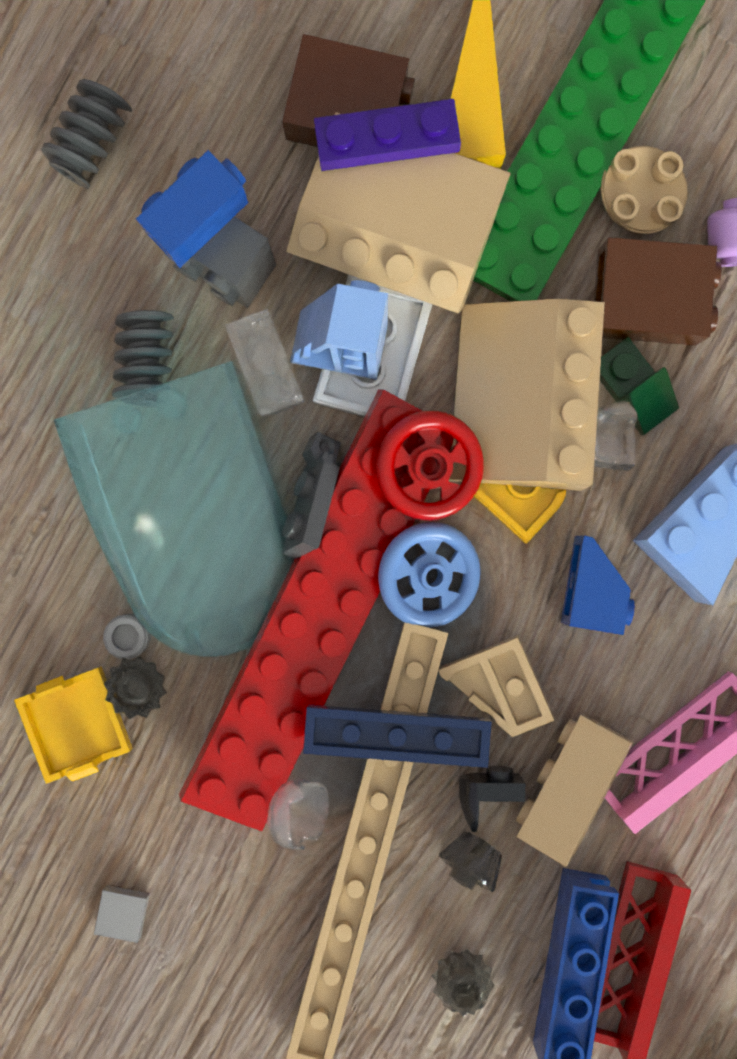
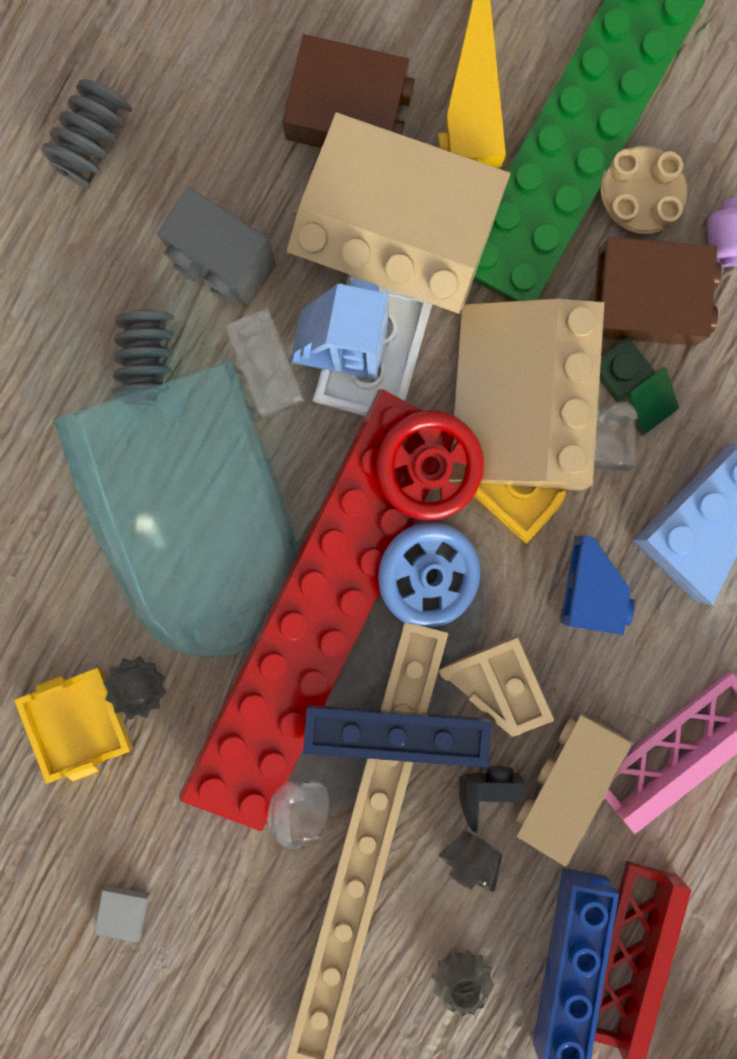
light grey tile [103,614,151,660] -> none
blue brick [136,150,249,268] -> none
dark grey hinge [282,432,341,559] -> none
dark purple plate [314,99,461,171] -> none

